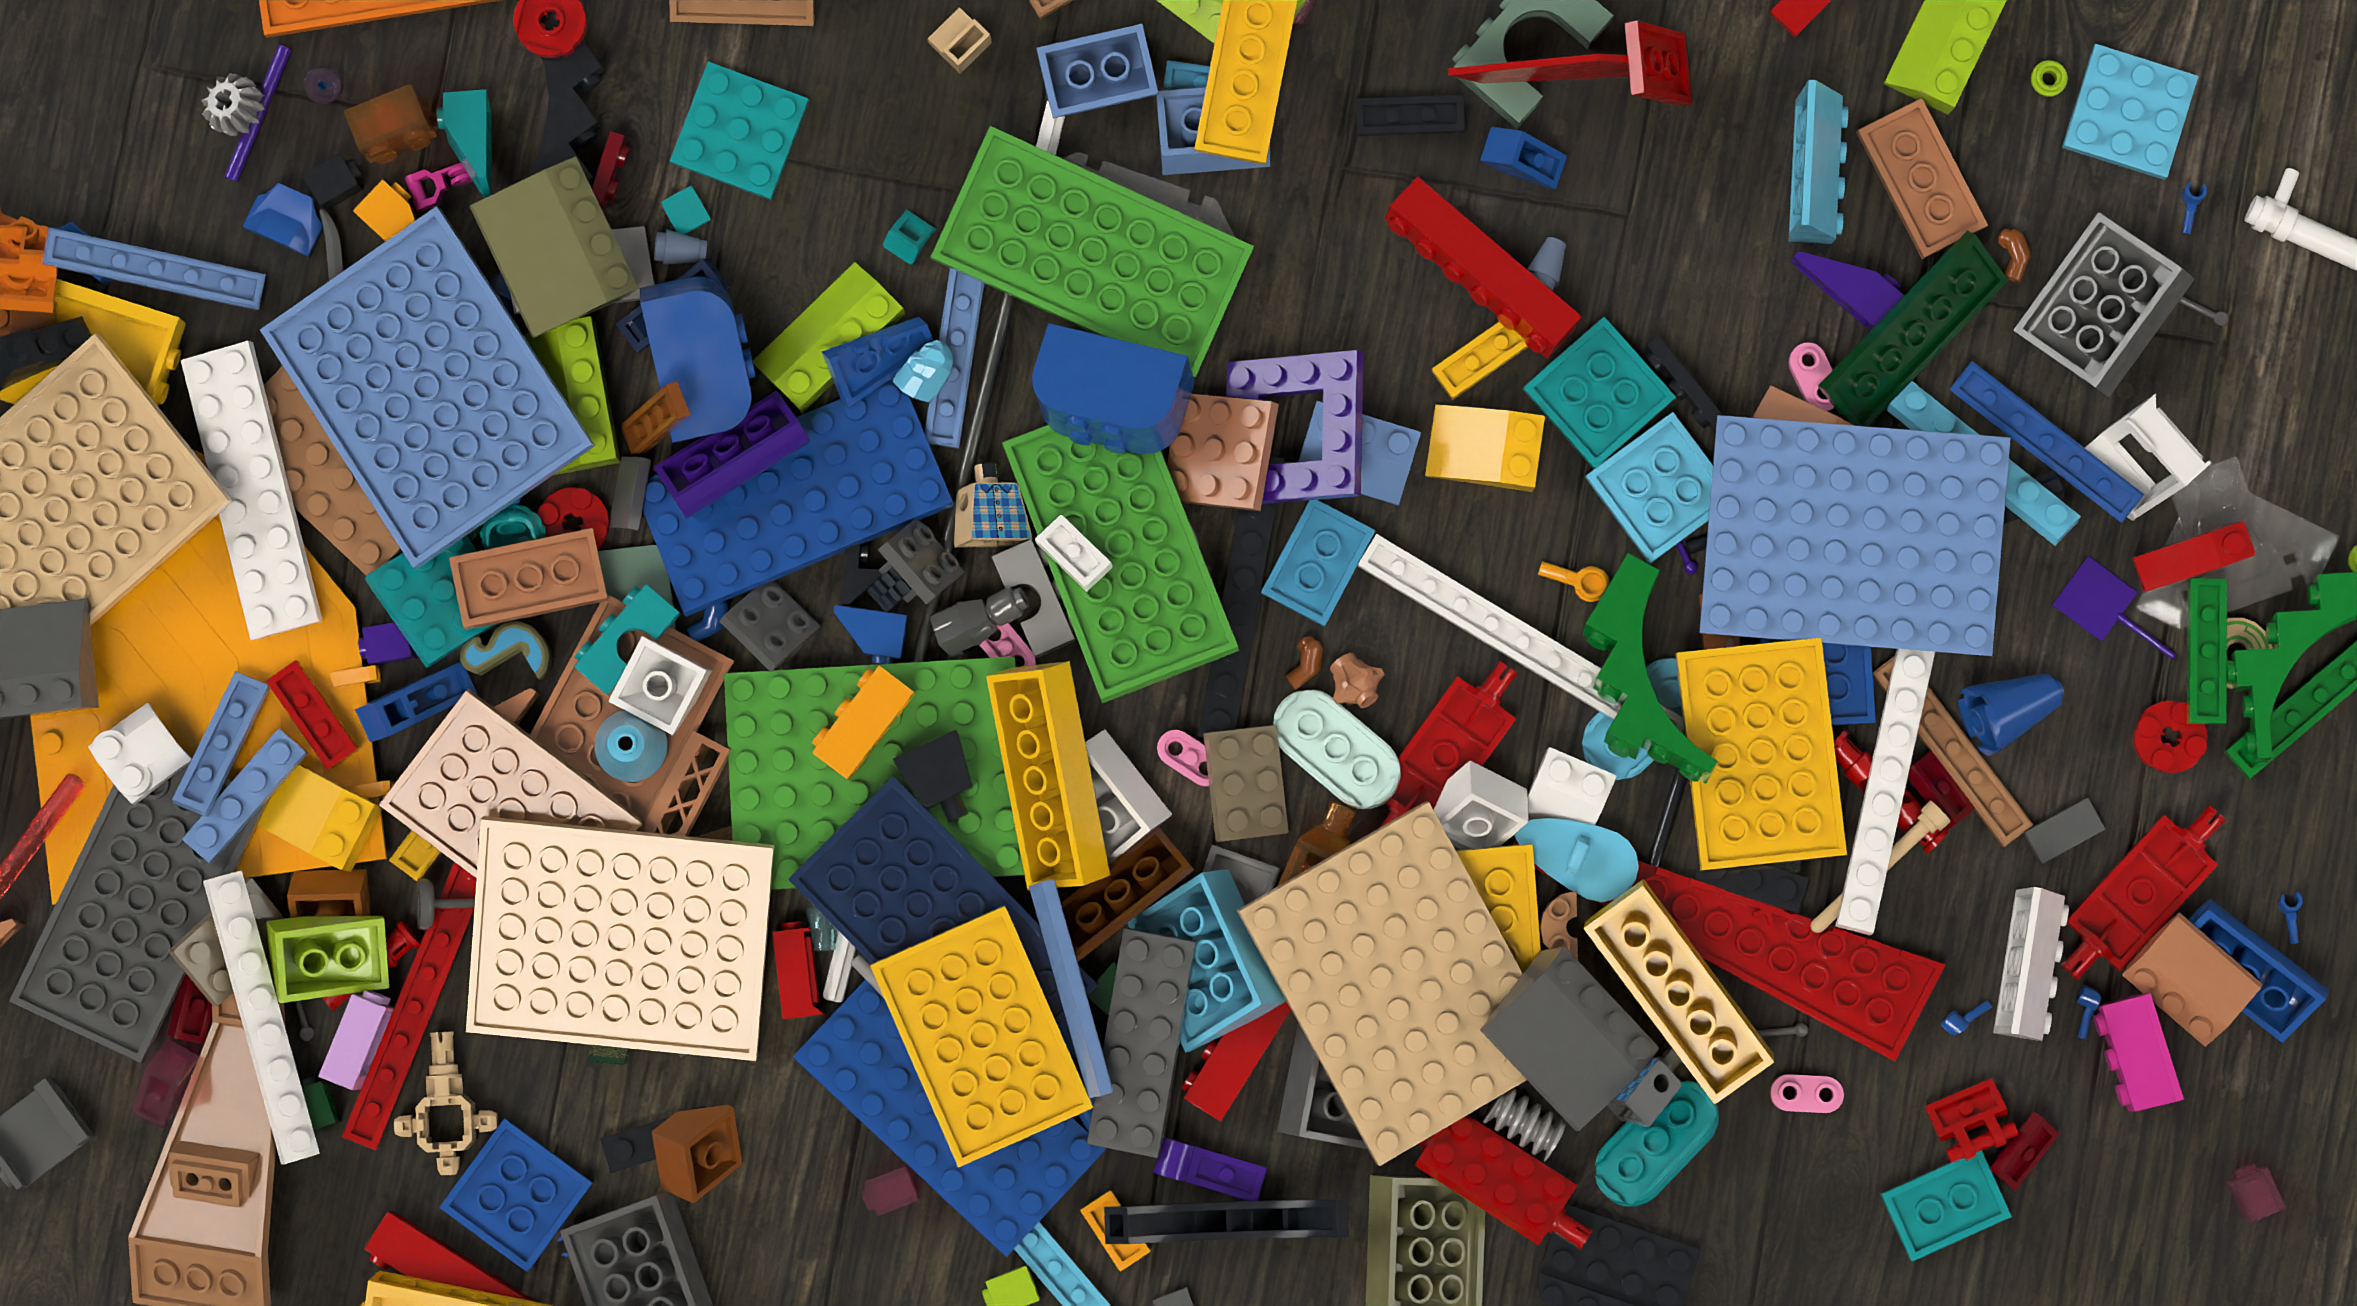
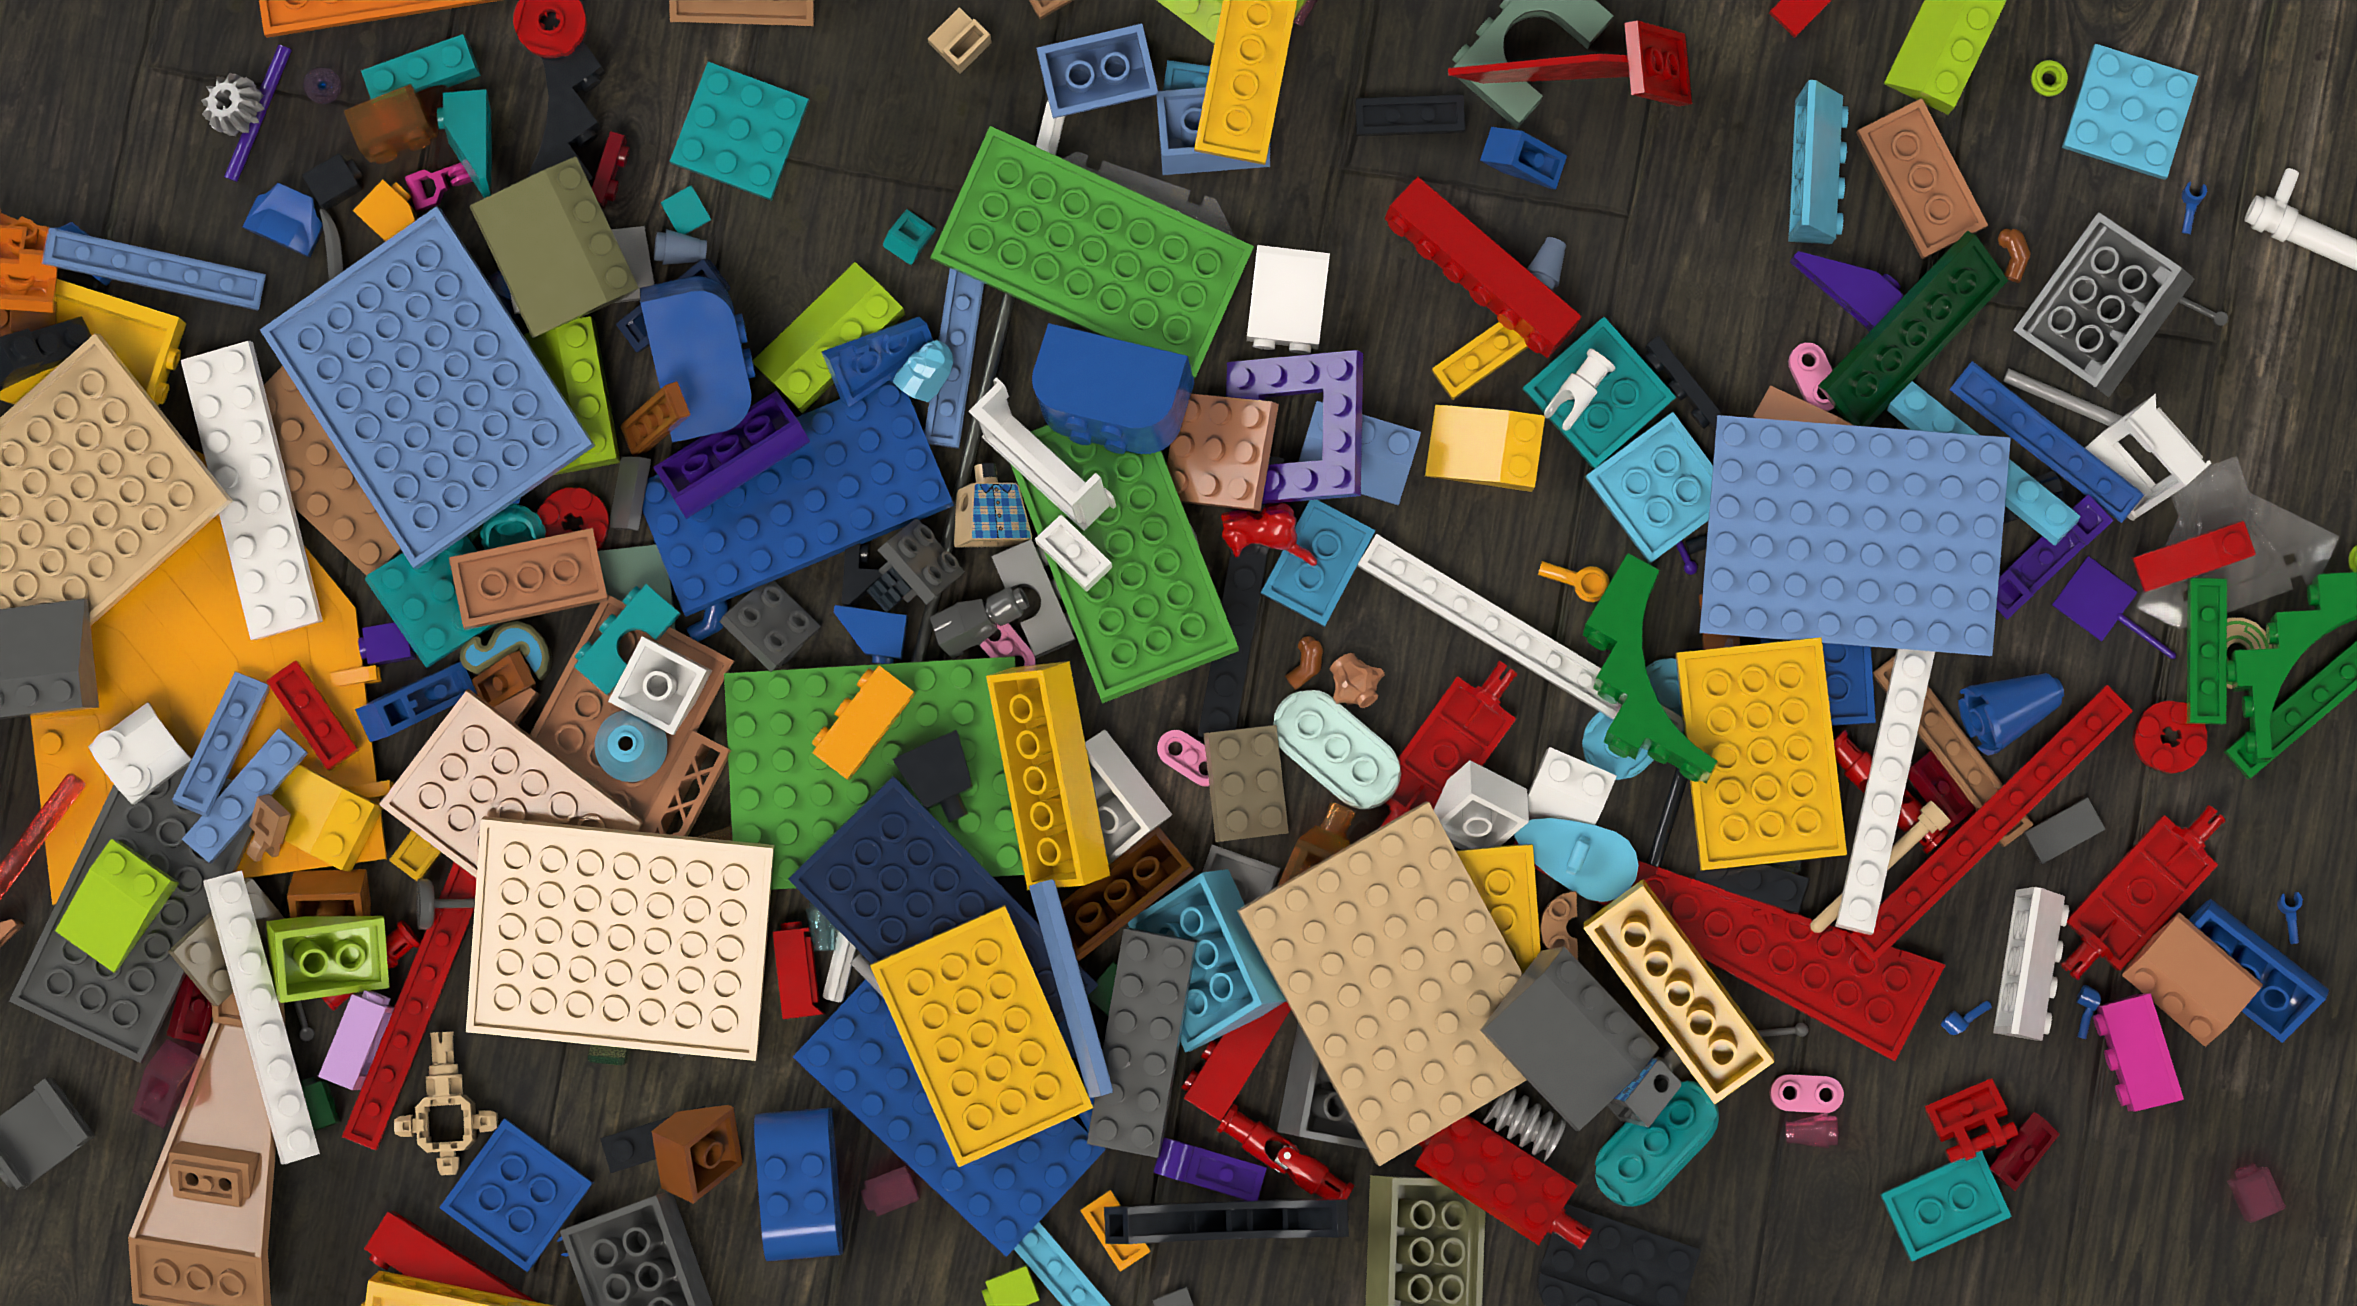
none -> lime slope [55,839,179,973]
none -> medium nougat plate [246,794,291,862]
none -> teal arch [361,34,481,112]
none -> dark orange slope [471,651,536,707]
none -> blue brick [754,1107,844,1261]
none -> white piece [968,378,1116,531]
none -> red piece [1216,1104,1355,1199]
none -> red animal [1221,502,1317,566]
none -> white slope [1247,245,1330,354]
none -> white piece [1544,349,1616,431]
none -> clear pink cone [1786,1113,1839,1149]
none -> red plate [1847,685,2133,963]
none -> dark purple slope [1996,494,2114,620]
none -> light grey bar [2003,368,2134,437]

